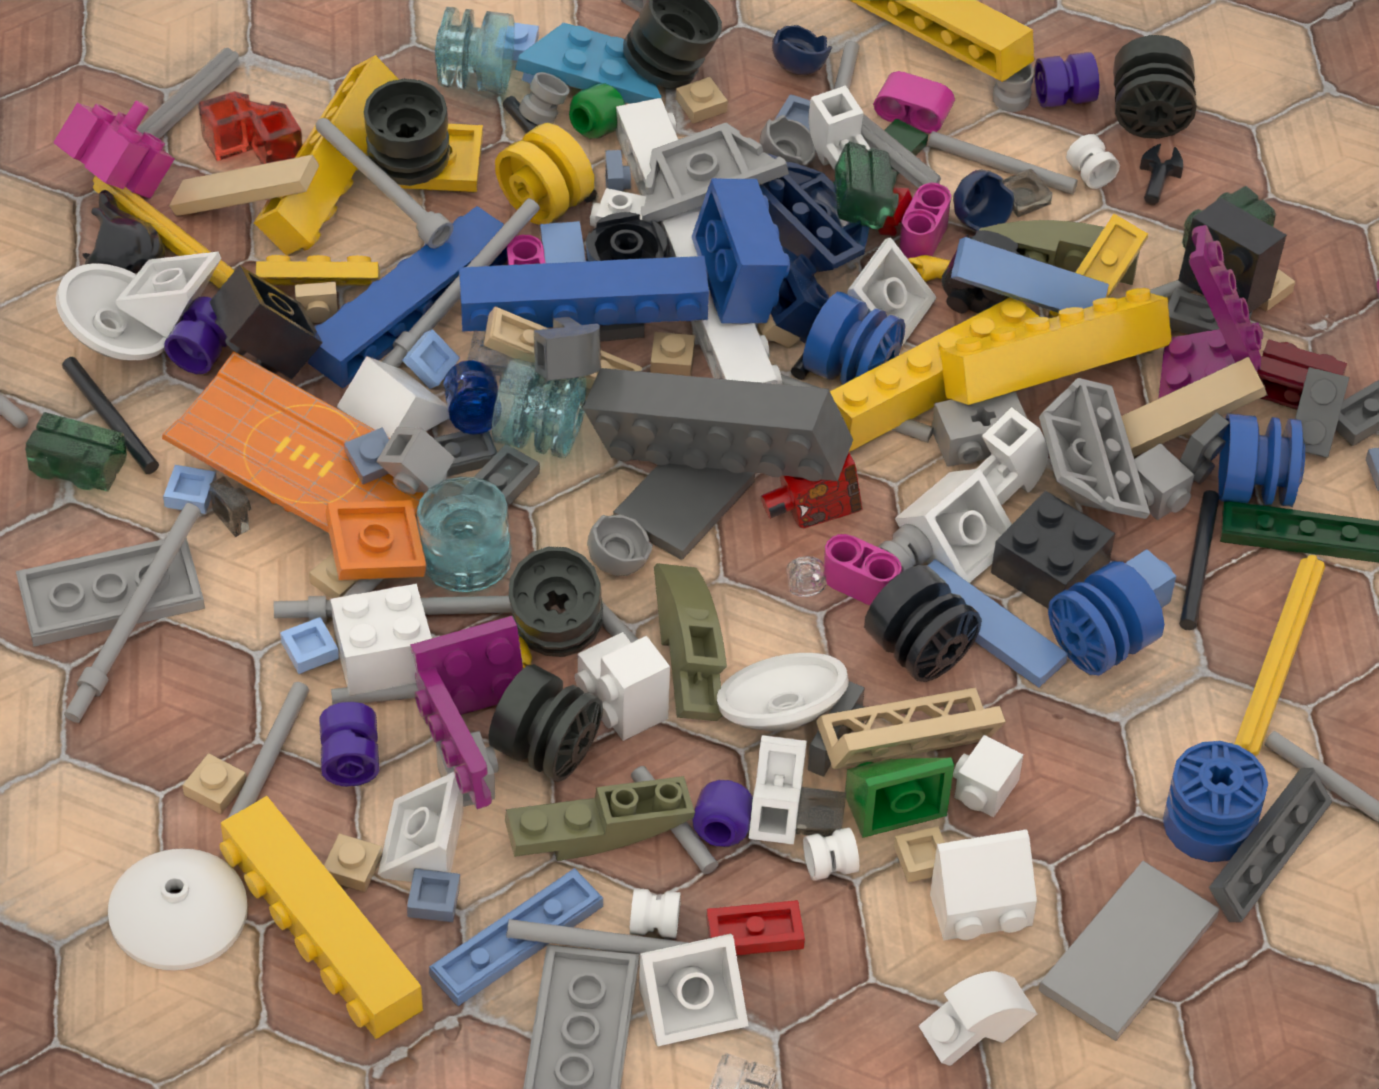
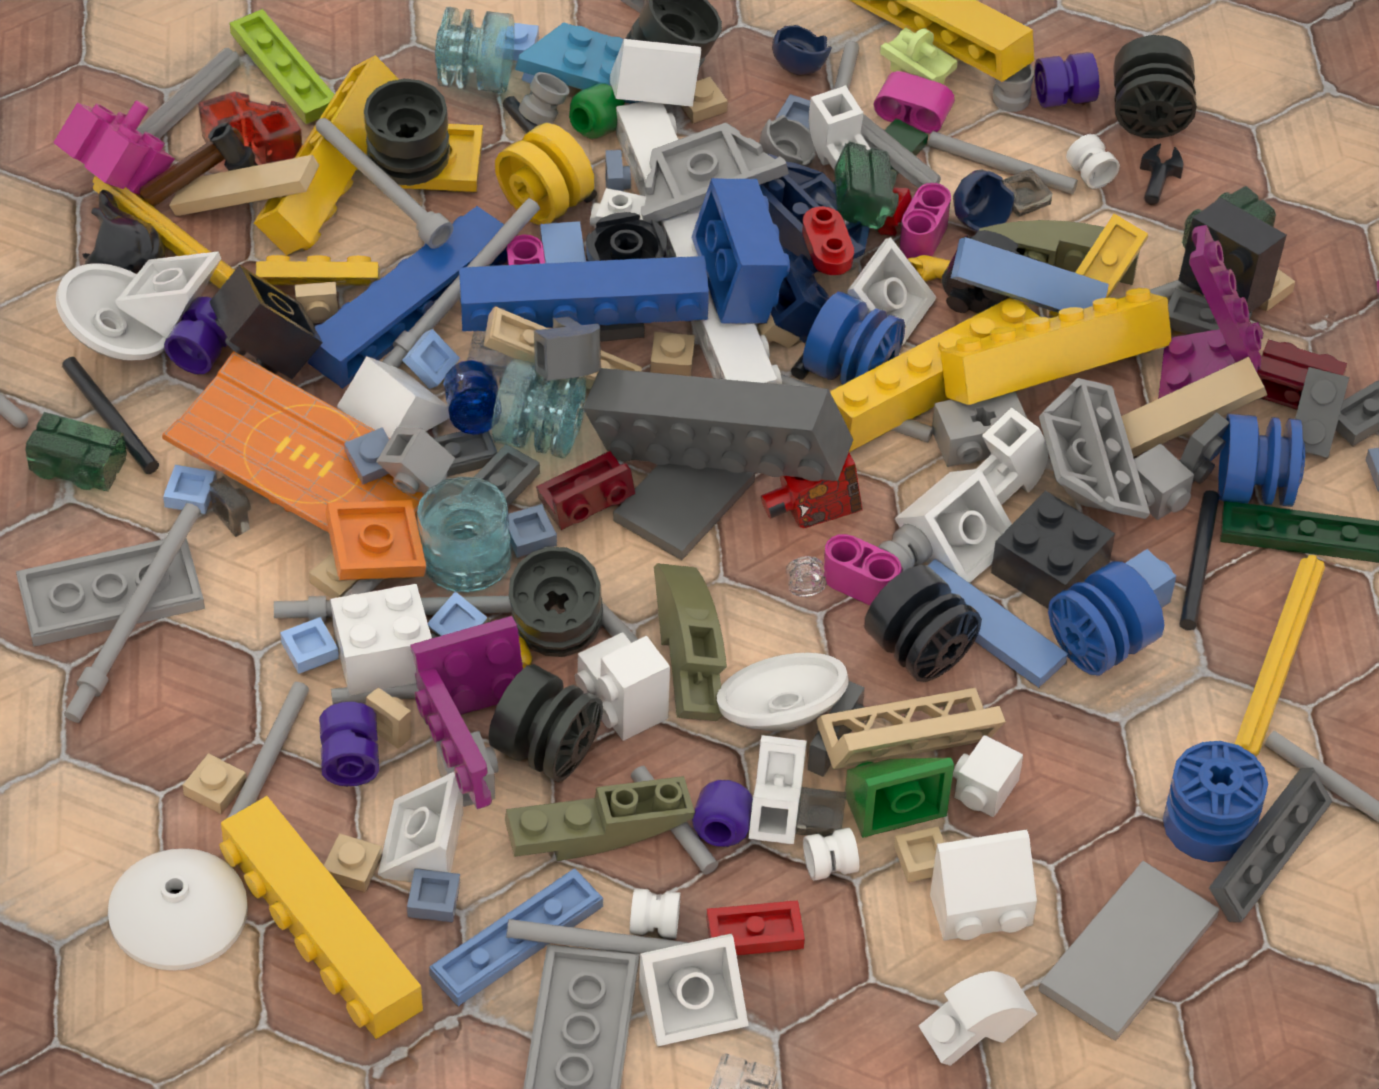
light grey hair [587,514,653,576] -> none
none -> reddish brown axle [140,127,245,207]
none -> black pin [208,123,258,171]
none -> lime plate [229,9,335,124]
none -> tan plate [366,687,411,749]
none -> light blue plate [428,591,490,636]
none -> sand blue plate [502,504,557,557]
none -> dark red bracket [536,451,635,530]
none -> white slope [610,39,701,107]
none -> red plate [802,206,854,275]
none -> yellowish green hips [880,27,958,84]

